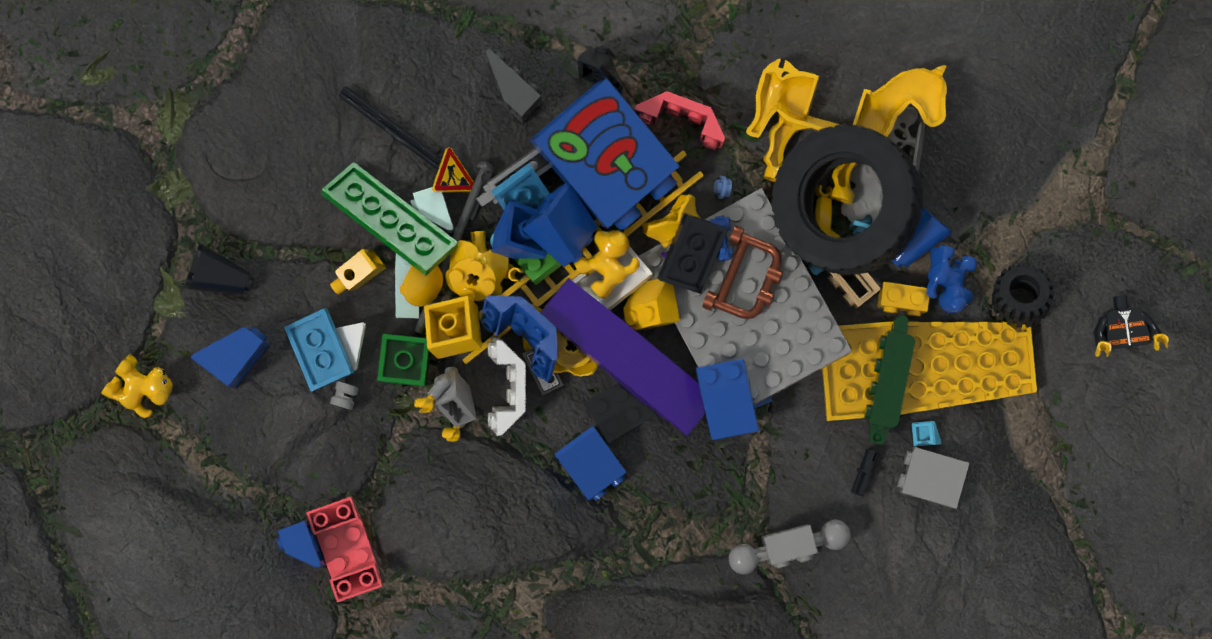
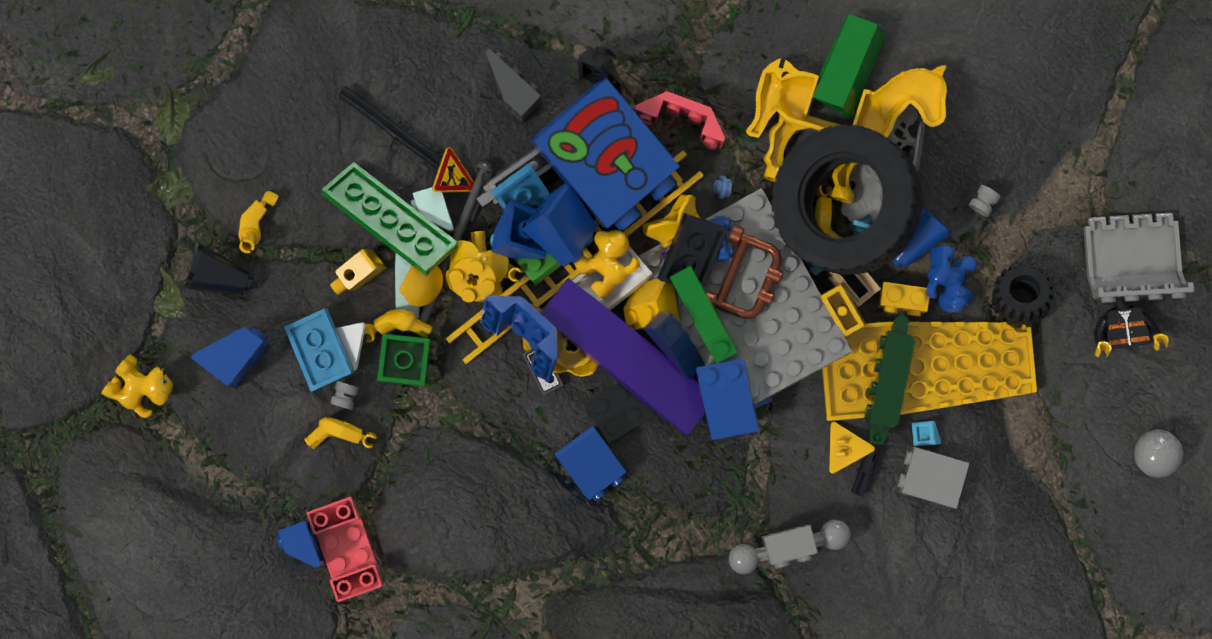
light grey torso [414,367,477,442] -> none
yellow brick [424,296,482,359] -> none
white slope [488,337,525,436] -> none
none -> yellow arm [238,191,279,253]
none -> yellow arm [304,417,377,450]
none -> yellow arm [364,309,432,342]
none -> dark blue slope [643,312,705,380]
none -> green slope [670,265,738,364]
none -> green slope [812,14,886,119]
none -> yellow brick [820,283,866,337]
none -> yellow piece [829,422,875,474]
none -> light grey wheel [969,185,1001,217]
none -> light grey hinge [1083,212,1194,303]
none -> light grey piece [1134,429,1184,478]

